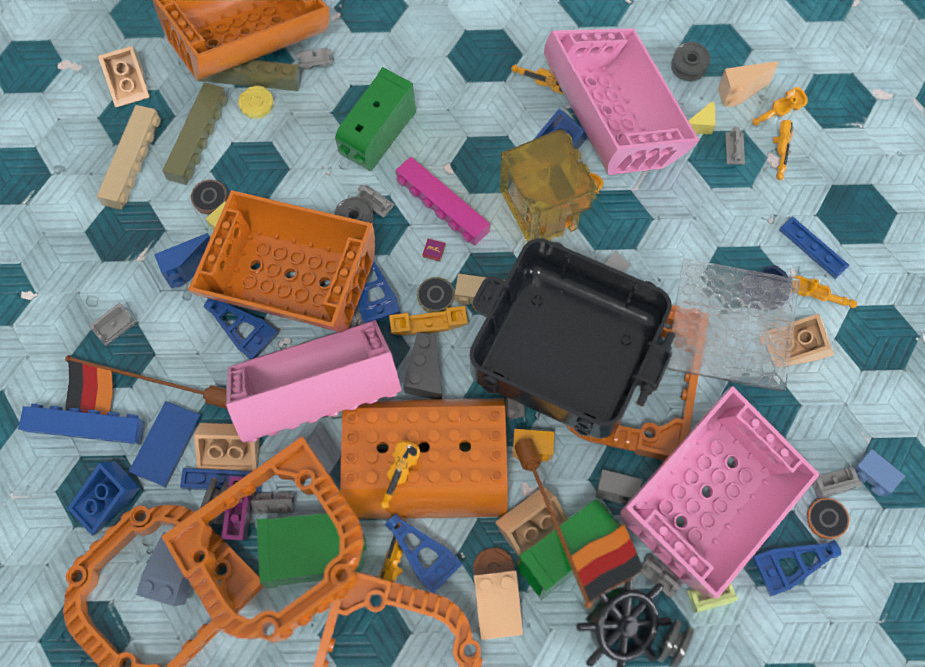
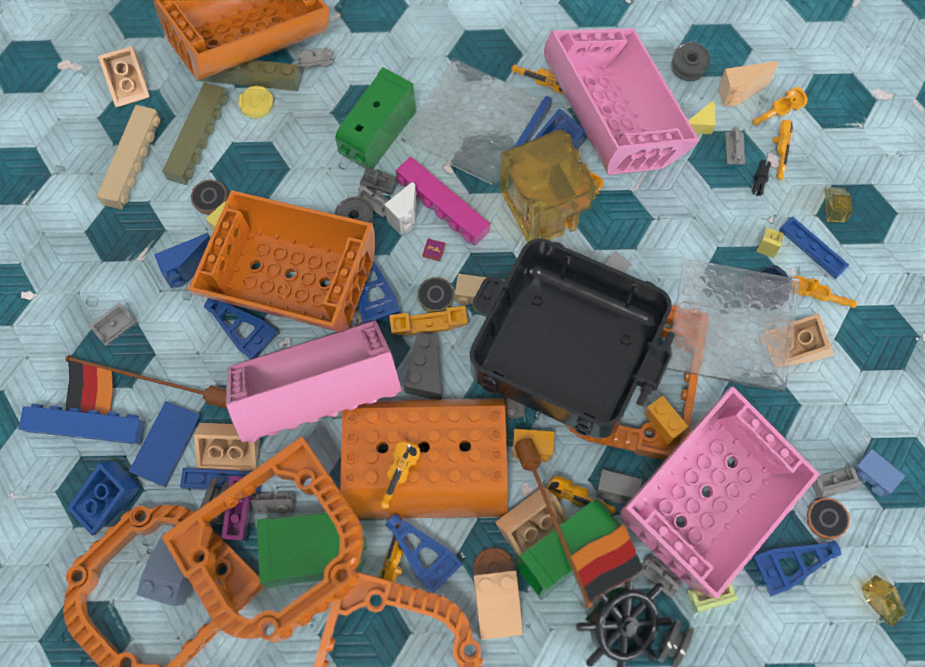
none -> dark grey hips [360,167,397,195]
none -> white slope [384,182,417,236]
none -> clear plate [401,58,543,186]
none -> blue tile [512,95,552,161]
none -> light orange piece [547,476,616,514]
none -> light orange brick [644,396,689,445]
none -> black pin [751,160,771,196]
none -> light yellow slope [756,227,784,258]
none -> clear yellow slope [825,187,852,222]
none -> clear yellow slope [861,575,906,627]

